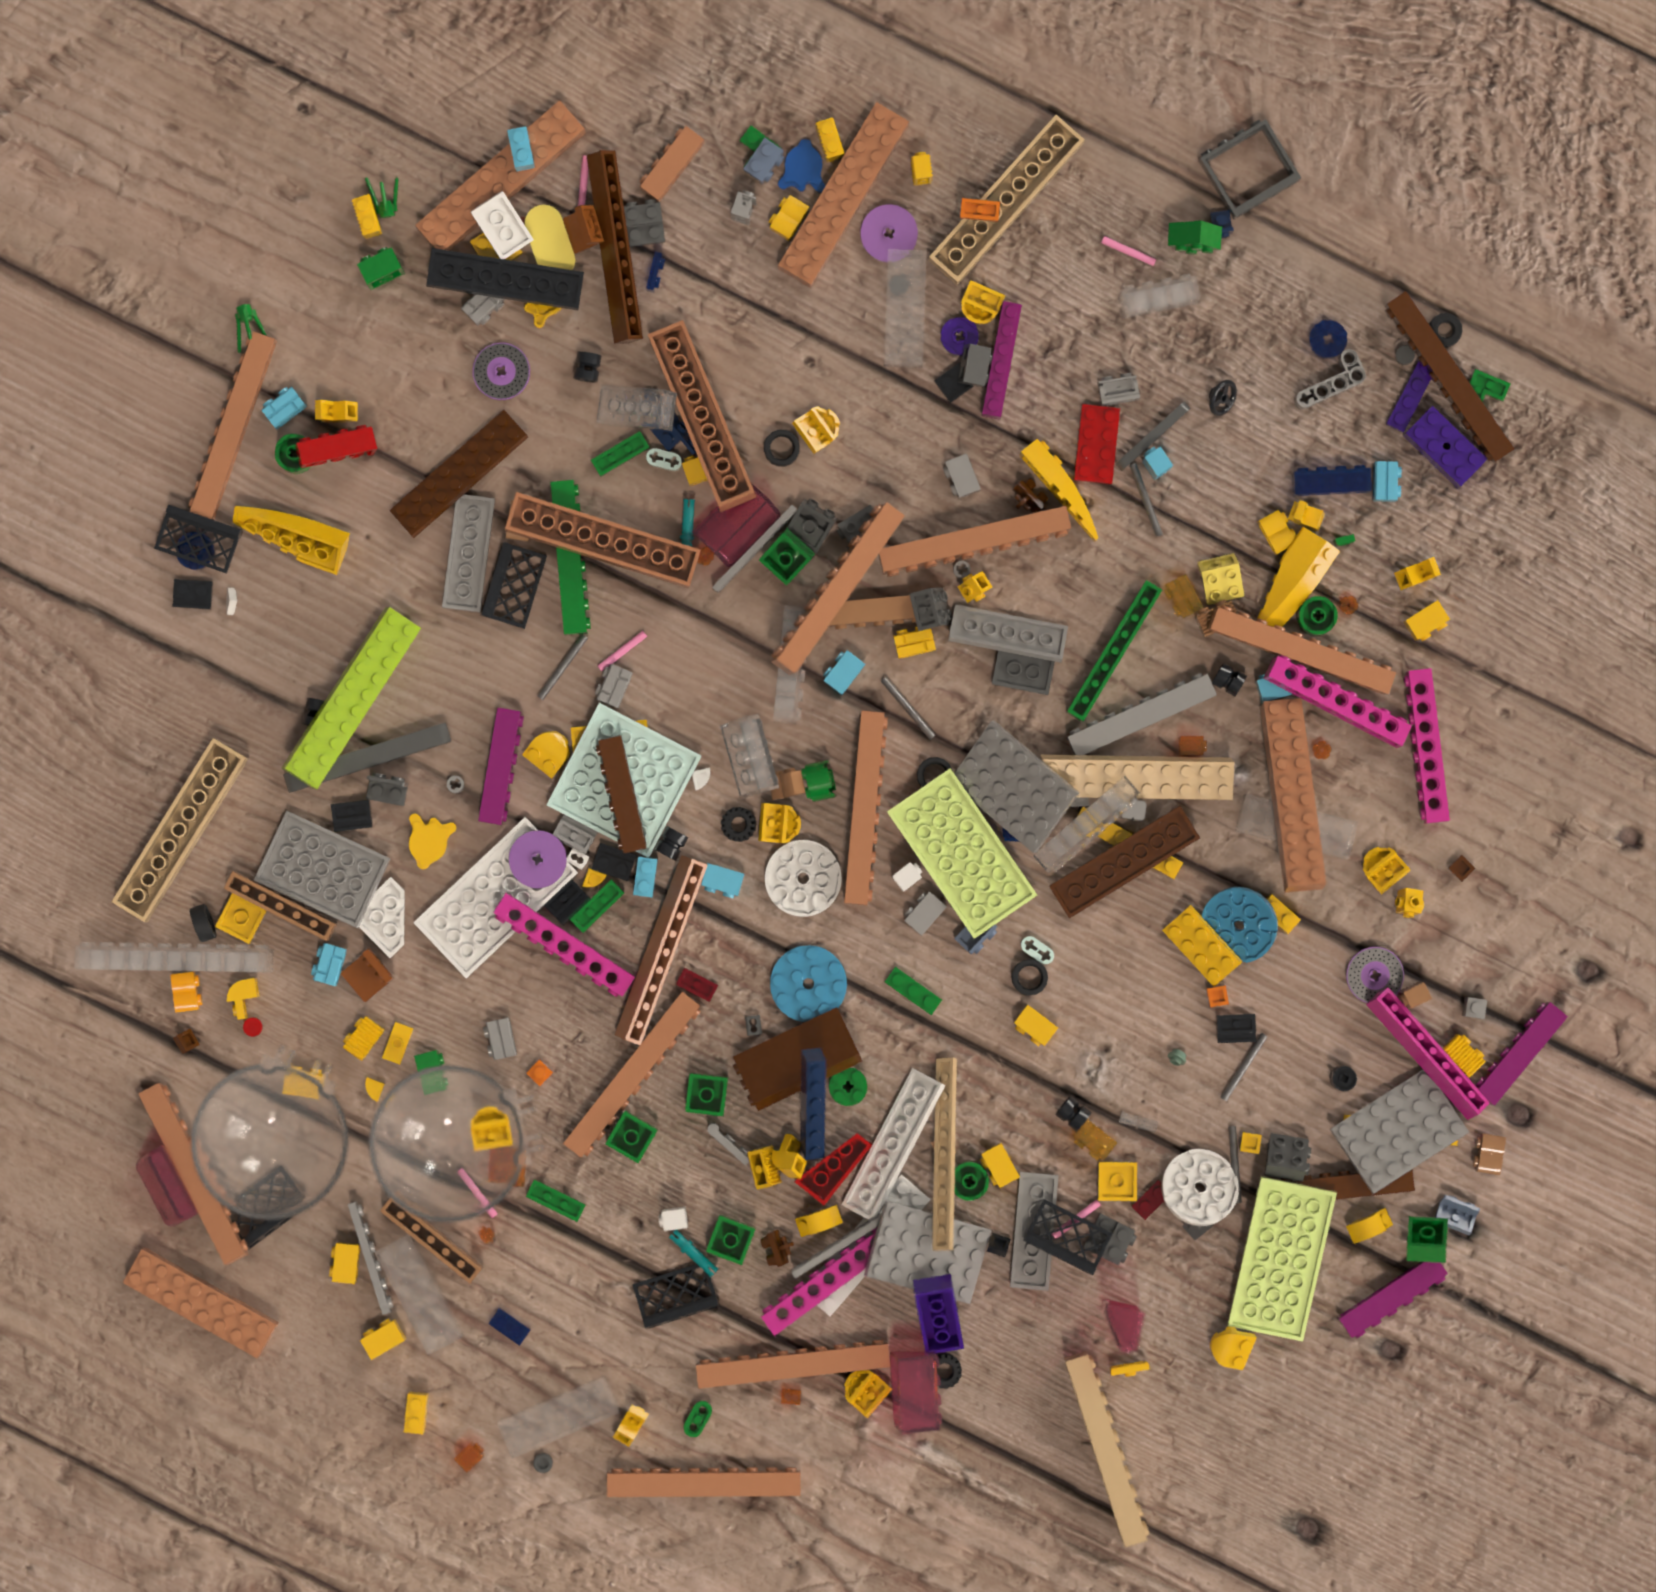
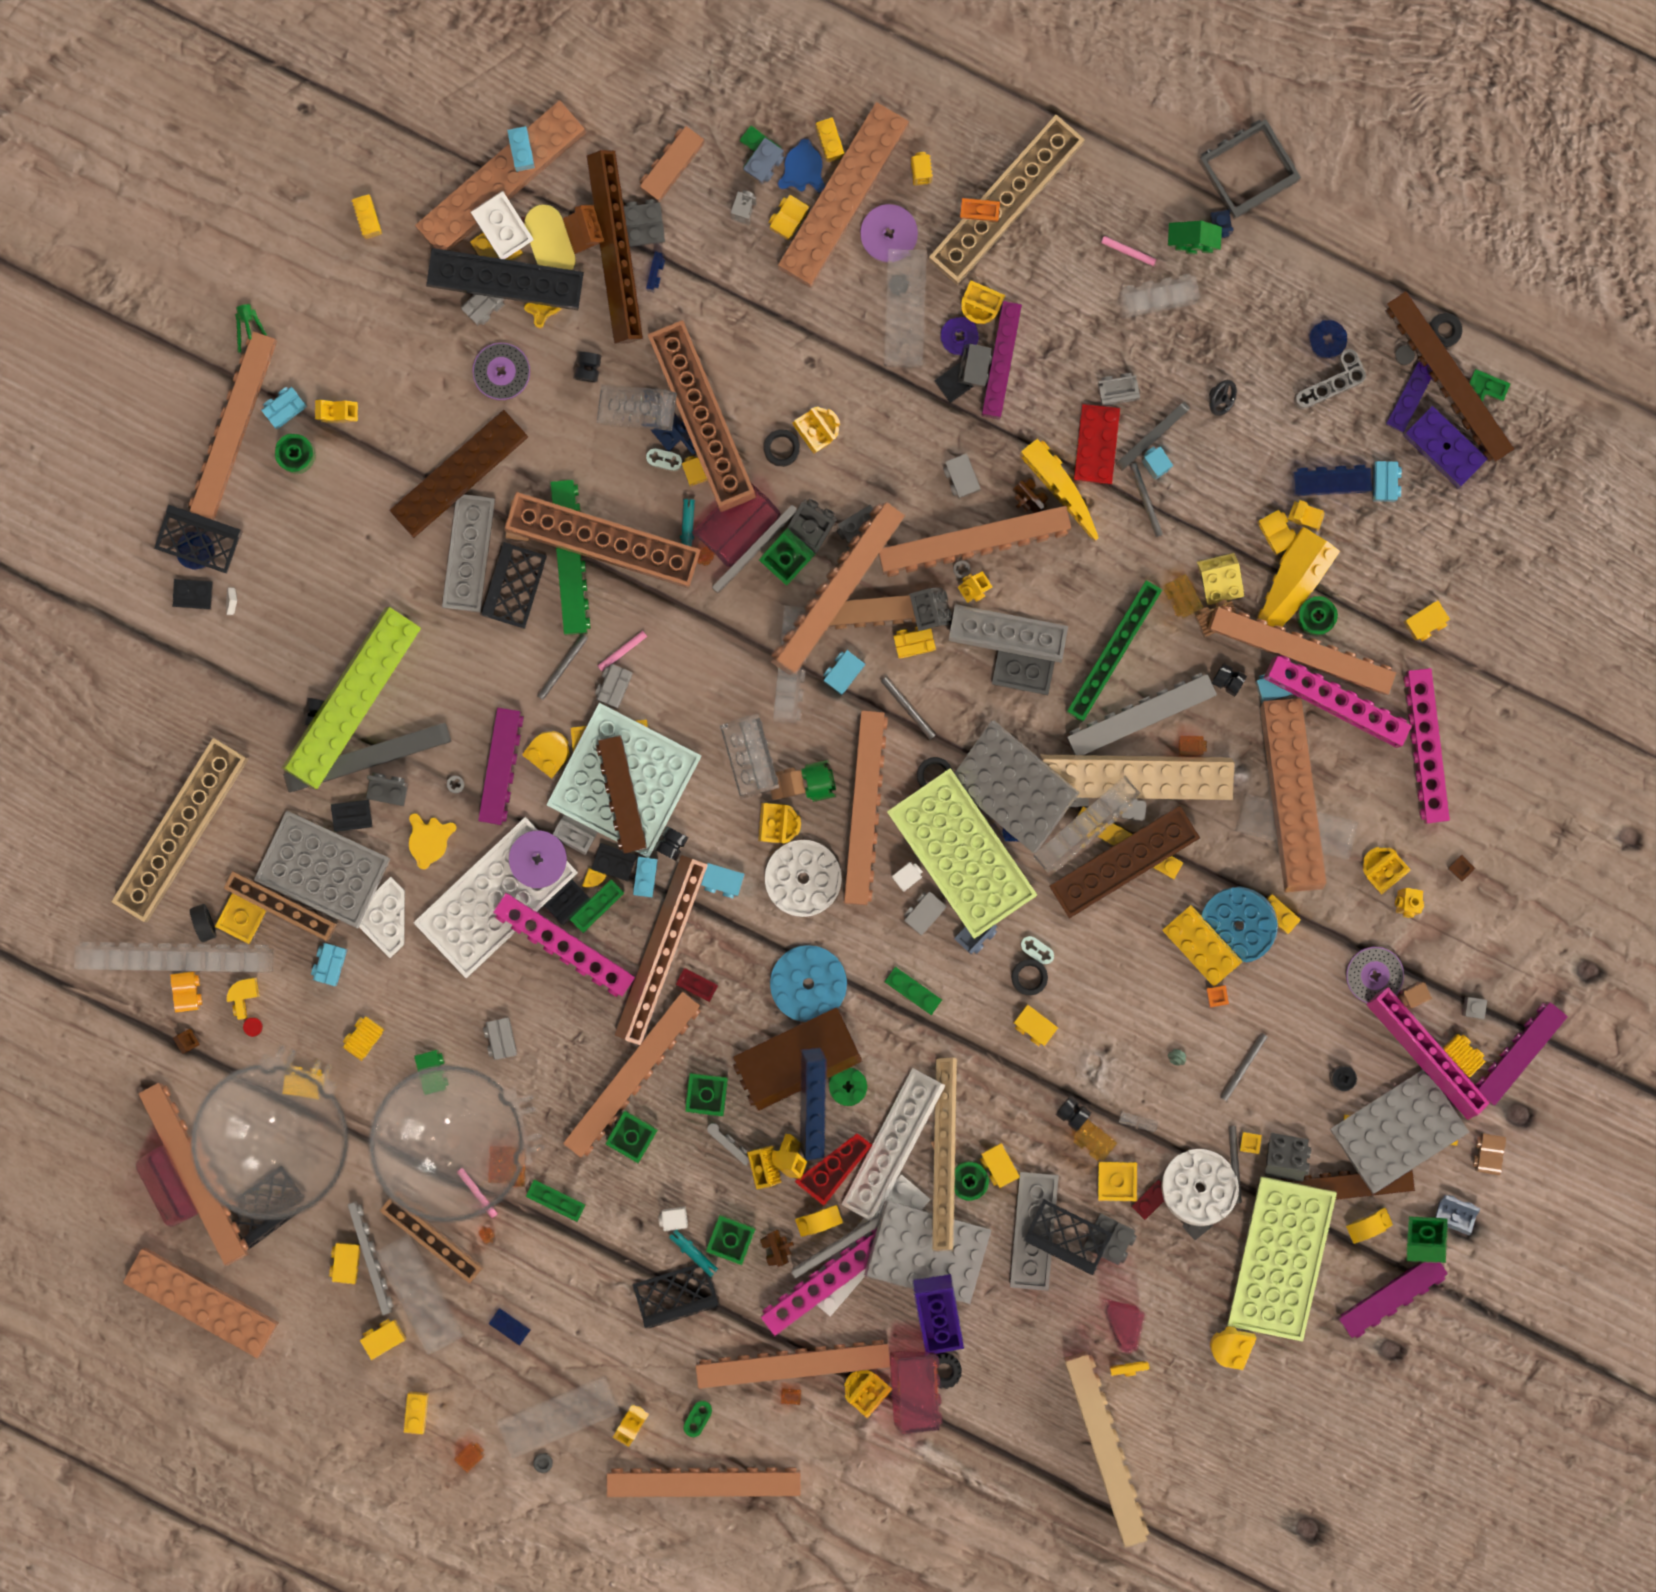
yellow wedge [232,506,350,575] -> none
red wedge [295,425,377,468] -> none
dark orange bracket [341,949,394,1002] -> none
green brick [357,247,405,290] -> none
green plant [365,177,399,218] -> none
yellow tile [365,1077,385,1102] -> none
yellow plate [382,1022,414,1065] -> none
yellow slope [471,1106,513,1151] -> none
orange plate [526,1059,554,1086] -> none
white piece [567,848,590,870] -> none
bright pink bar [578,156,589,206] -> none
green plate [591,431,650,477] -> none
white tile [692,767,710,791] -> none
black tyre [721,807,757,842] -> none
dark grey piece [745,1015,762,1036] -> none
black plate [987,1233,1011,1258] -> none
bright pink bar [1051,1200,1101,1240] -> none
black plate [1216,1014,1256,1043] -> none
clear orange plate [1312,741,1332,759] -> none
green tile [1333,534,1356,547] -> none
clear orange plate [1340,596,1359,615] -> none
yellow brick [1394,557,1441,590] -> none

